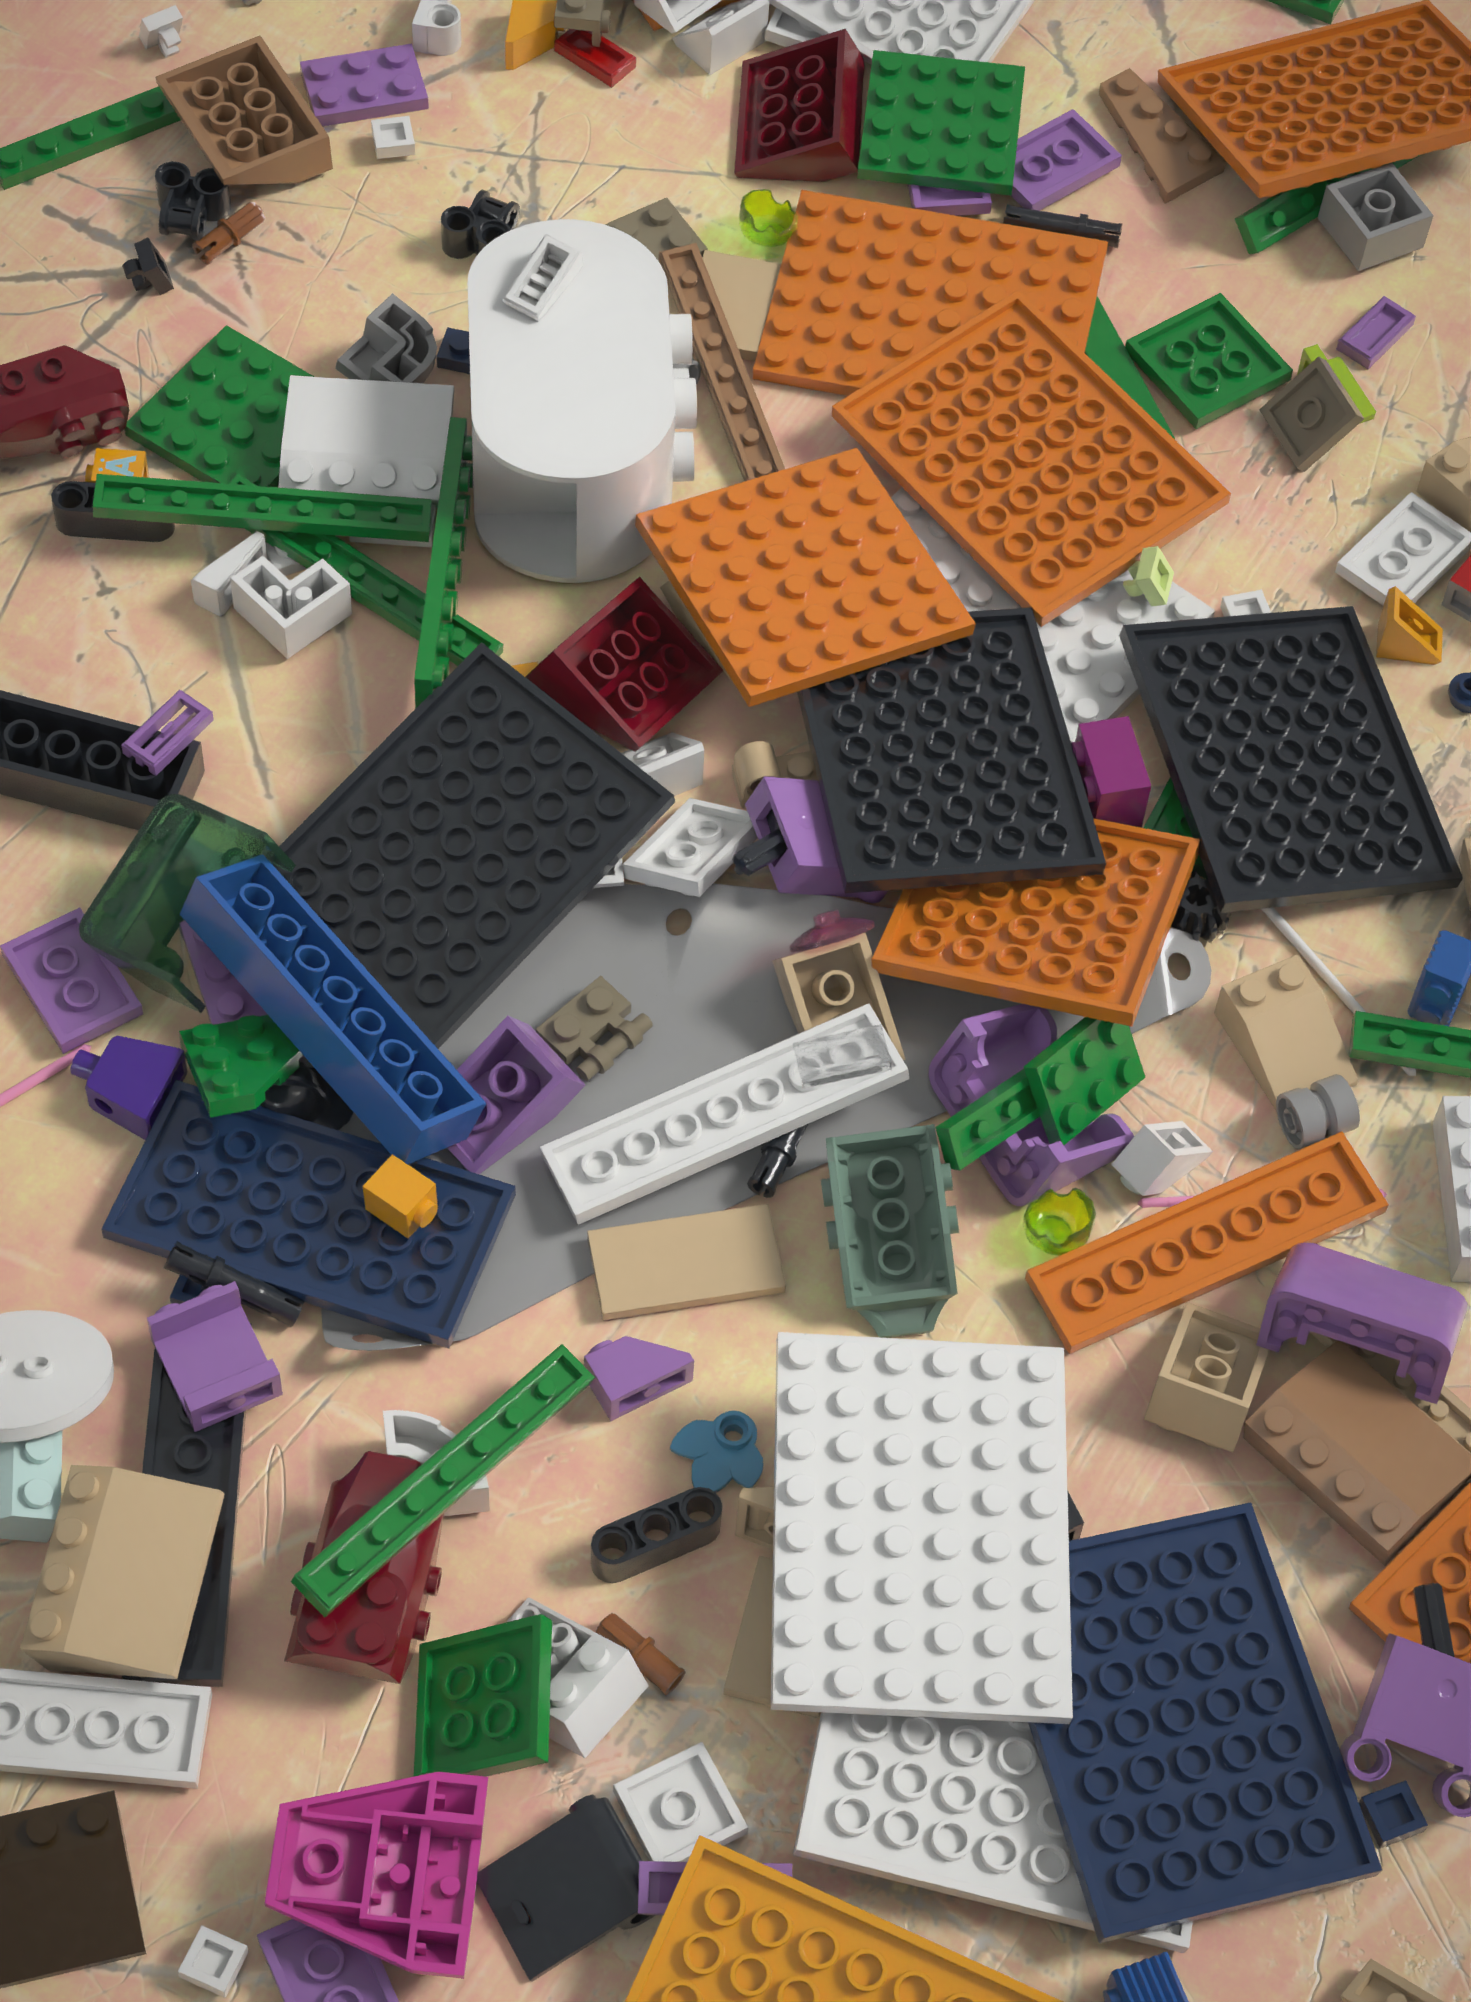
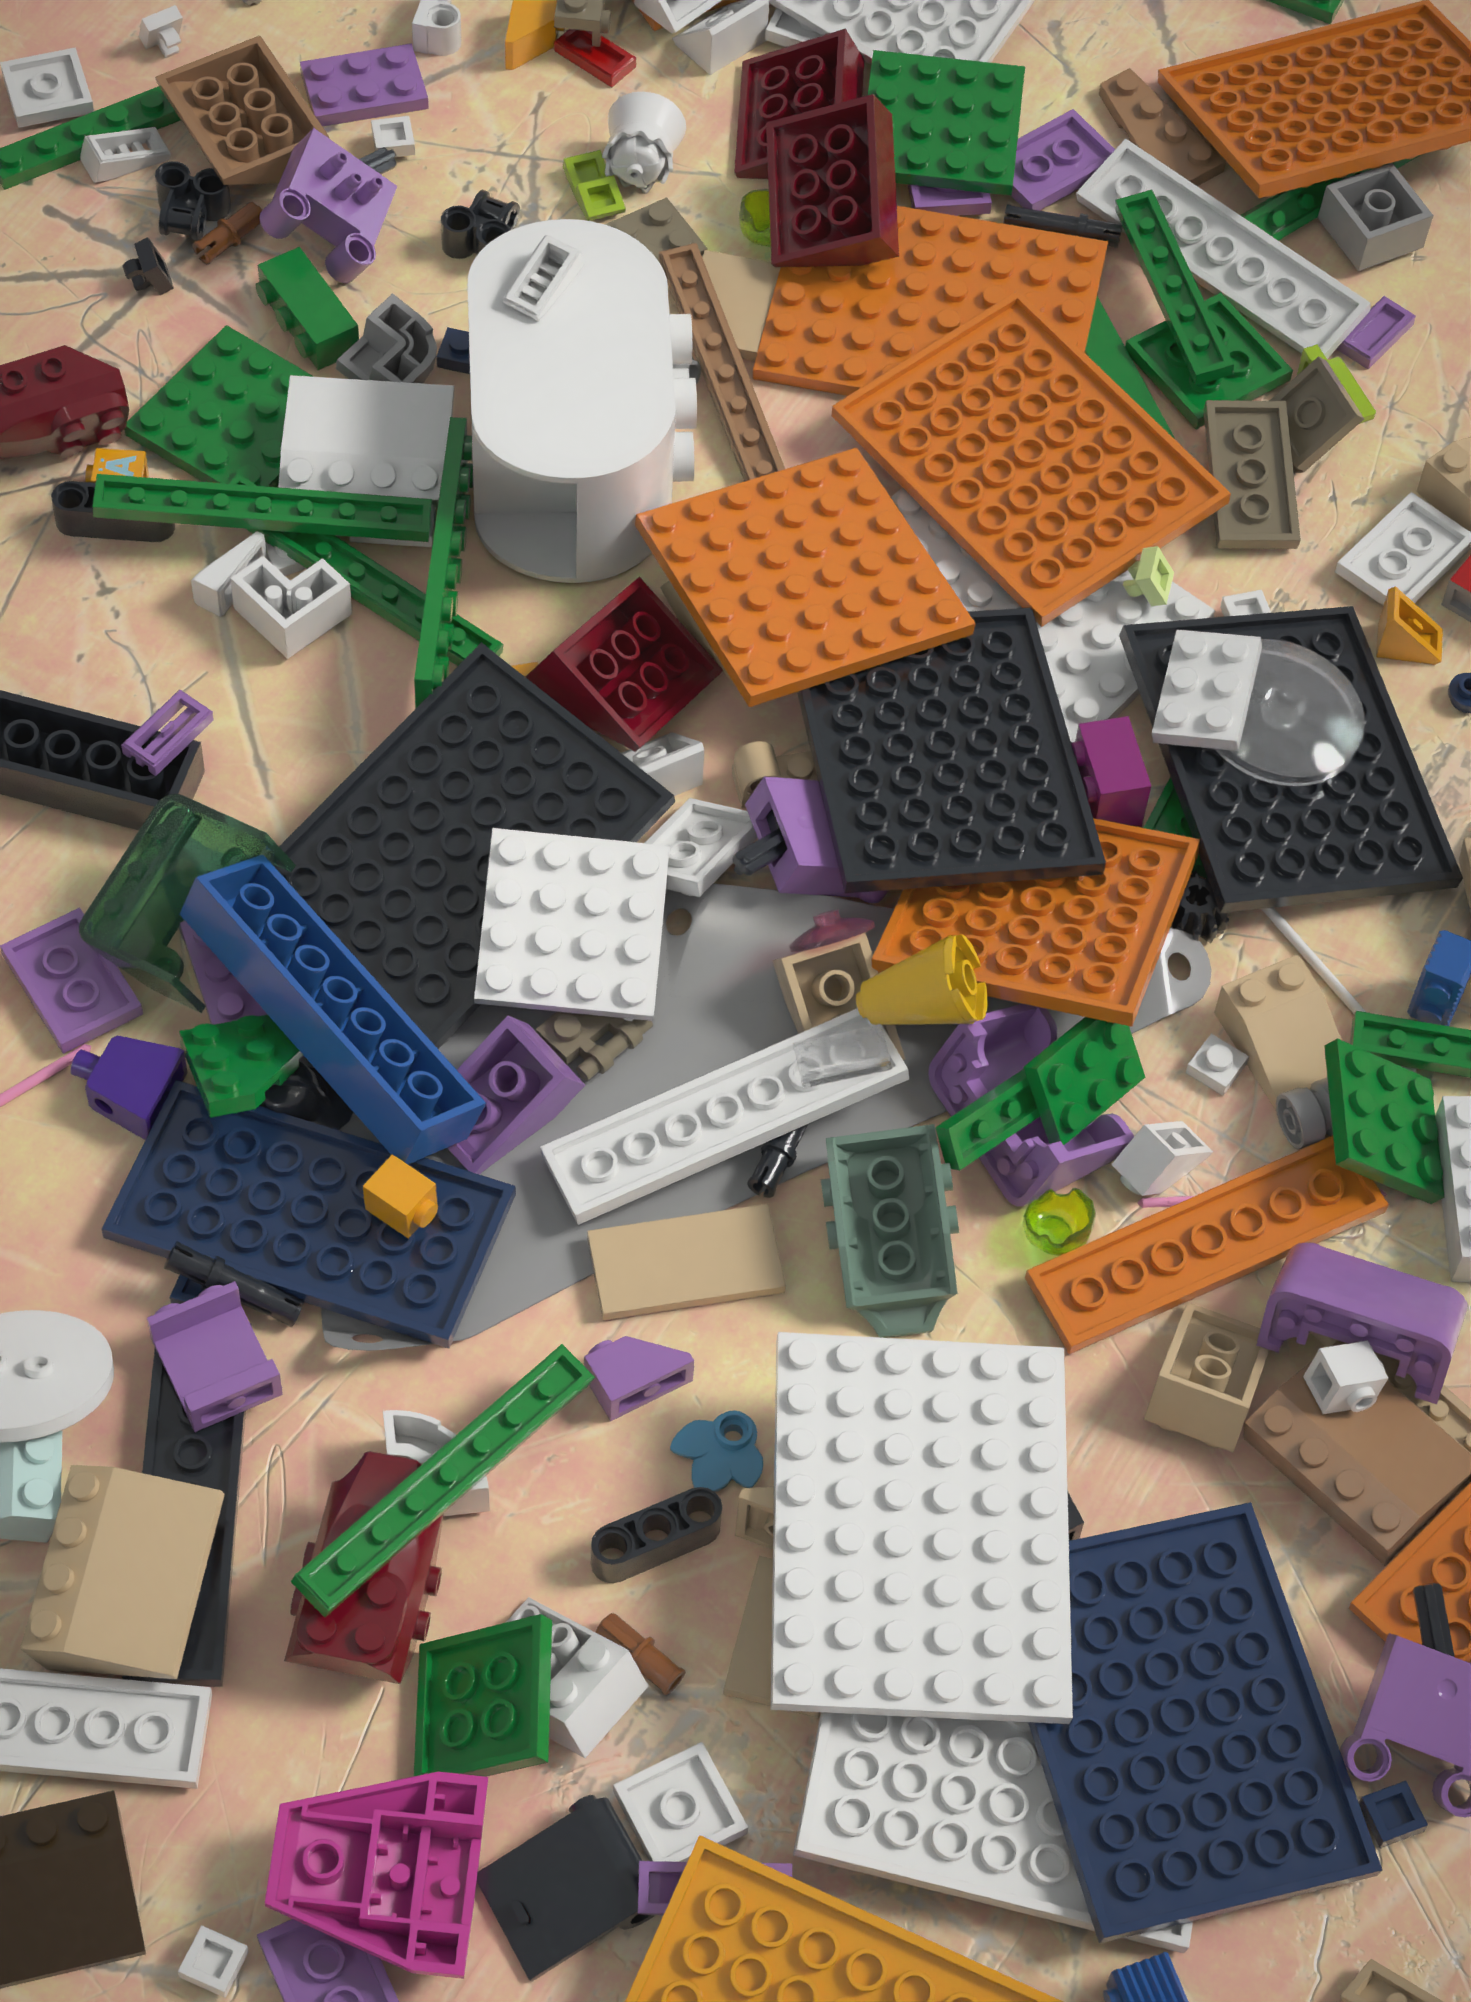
none -> white plate [0,47,94,128]
none -> white slope [80,127,171,183]
none -> green brick [256,247,359,370]
none -> medium lavender piece [259,128,397,283]
none -> white plate [474,828,670,1021]
none -> lime slope [562,150,626,221]
none -> white hat [602,92,686,194]
none -> dark red slope [766,94,899,267]
none -> yellow cone [856,934,988,1025]
none -> white plate [1076,138,1371,359]
none -> green plate [1115,189,1234,385]
none -> white plate [1152,630,1262,751]
none -> white plate [1186,1033,1249,1096]
none -> dark tan plate [1203,400,1301,549]
none -> clear dish [1215,639,1365,786]
none -> white brick [1303,1340,1388,1414]
none -> green plate [1324,1038,1445,1204]

